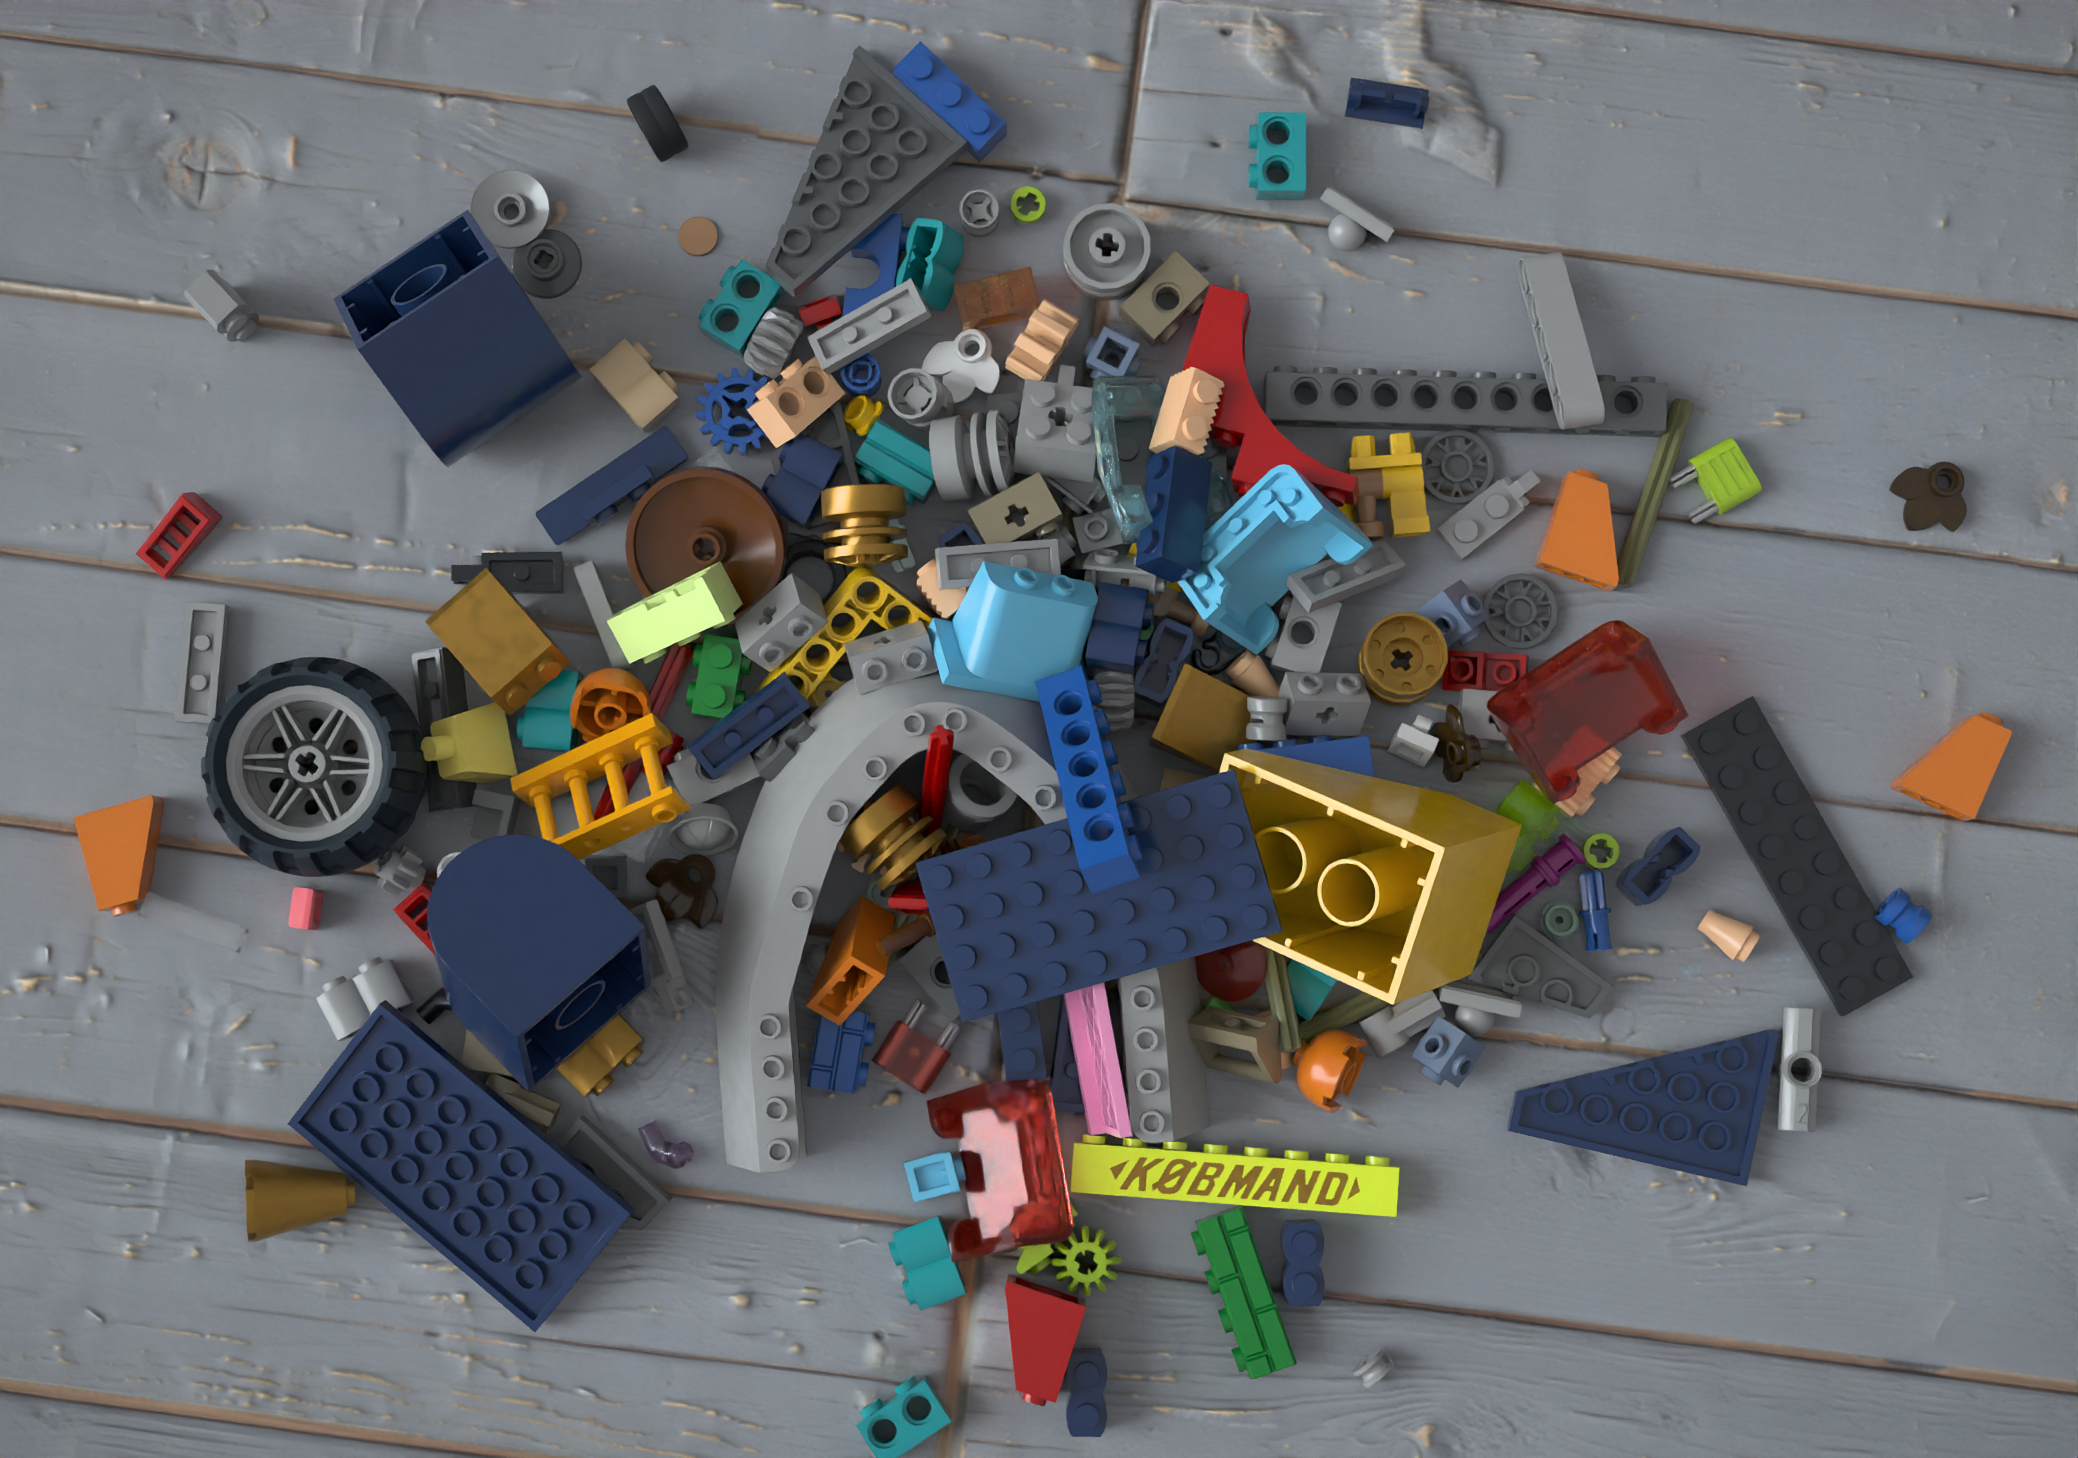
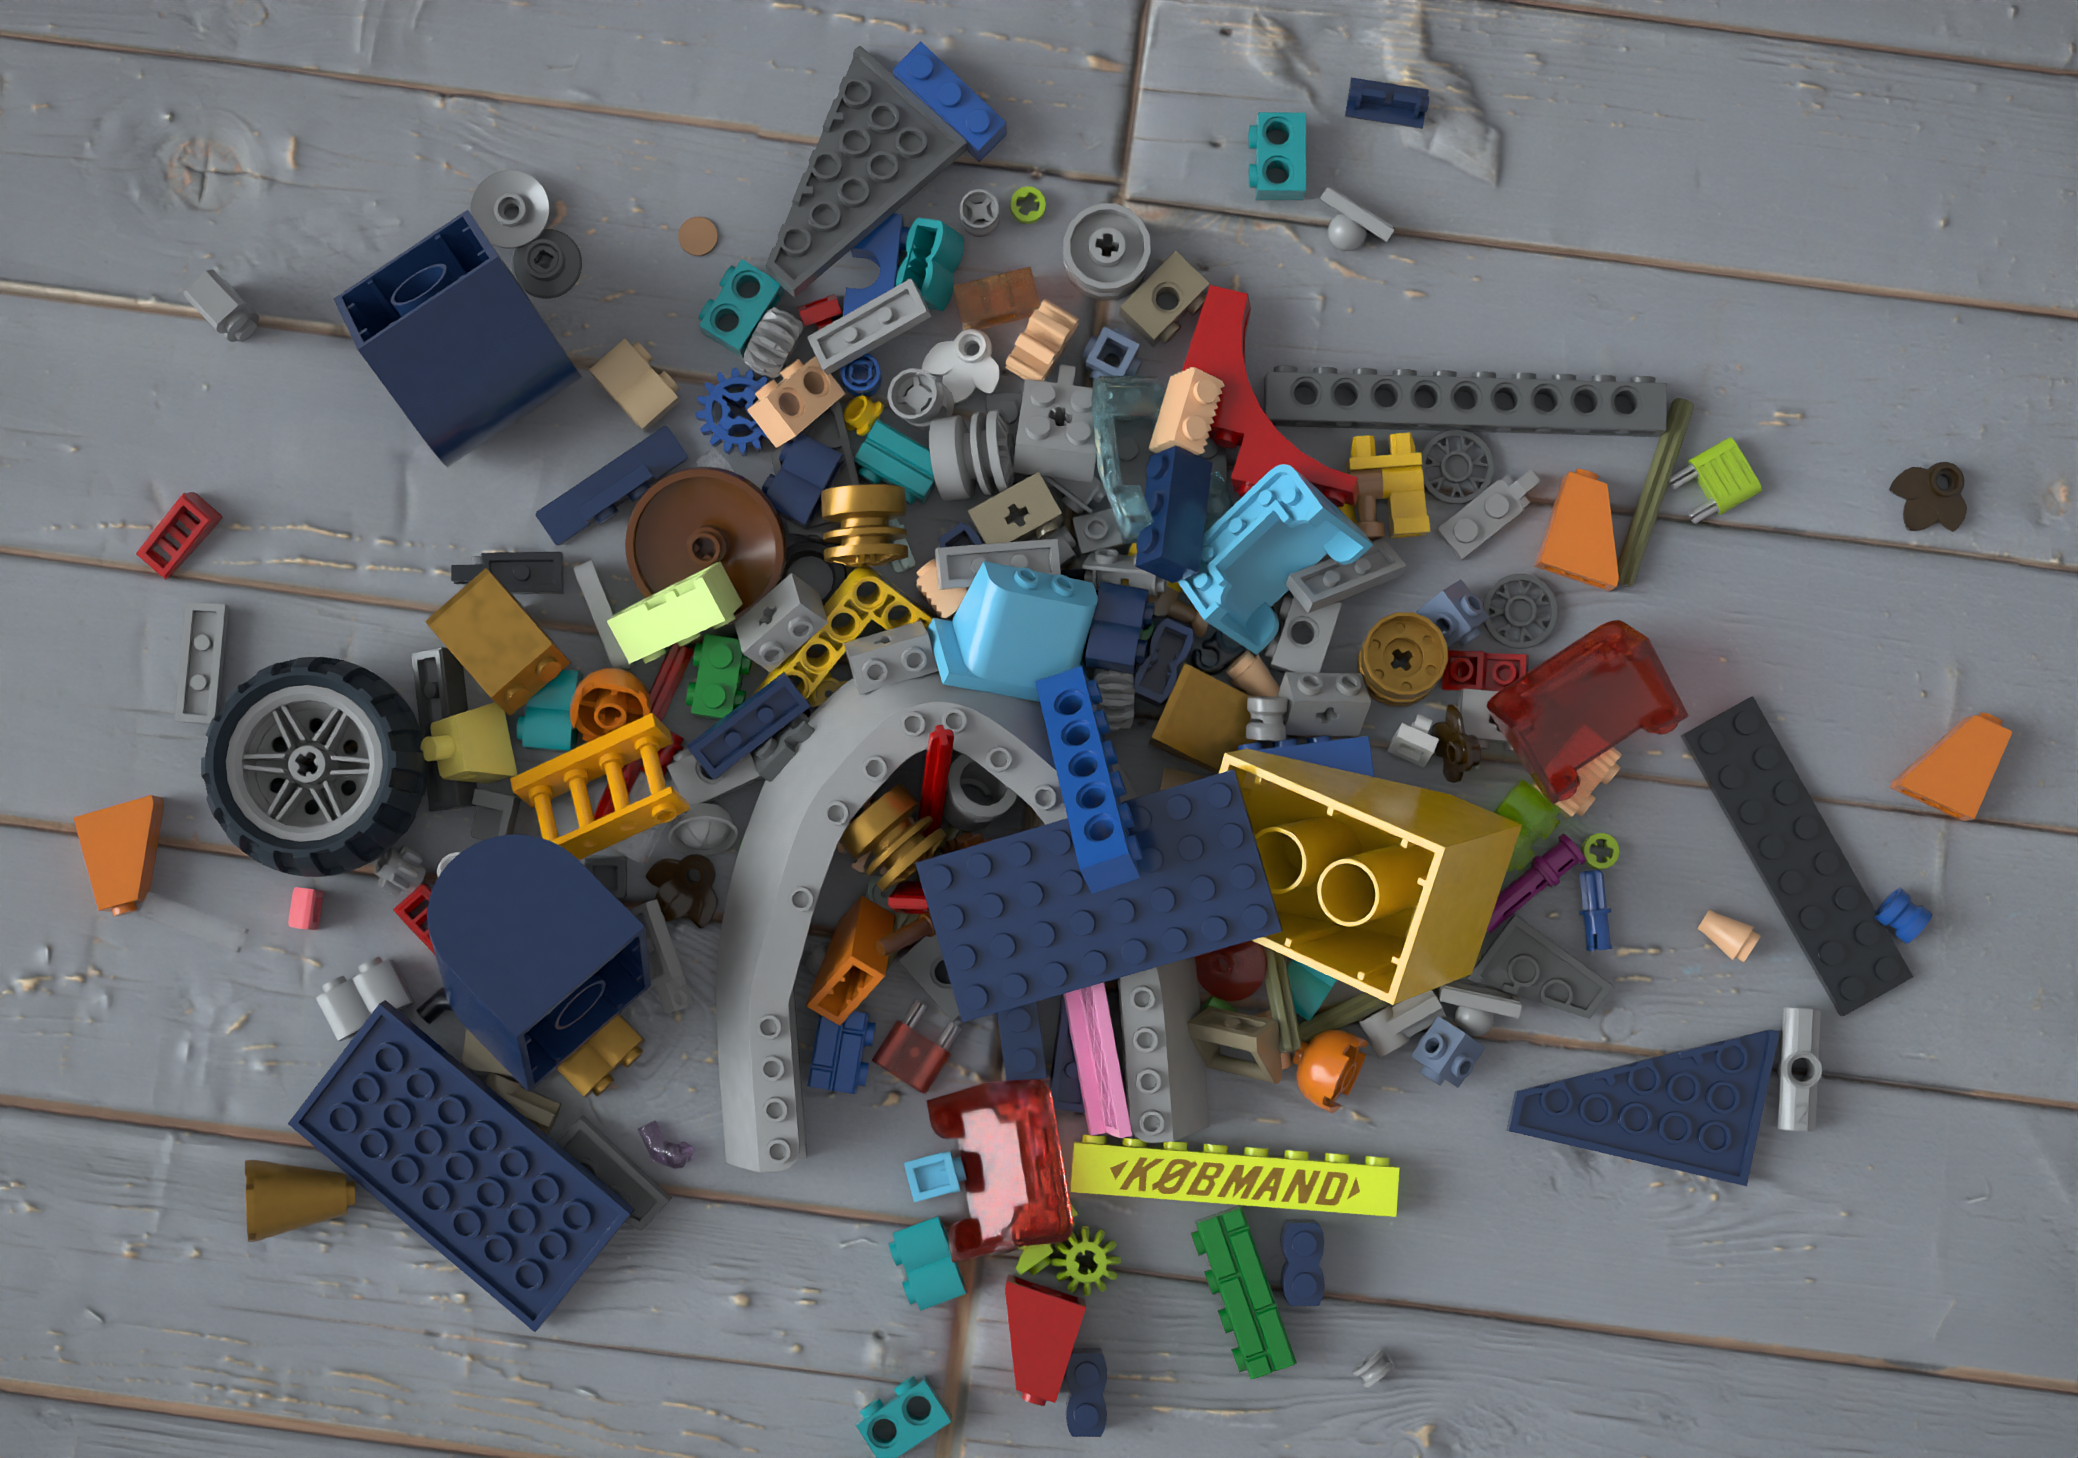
black tyre [626,85,689,162] -> none
light grey beam [1518,252,1605,429] -> none
sand green plate [1539,901,1579,941] -> none
dark blue brick [1615,827,1701,906] -> none

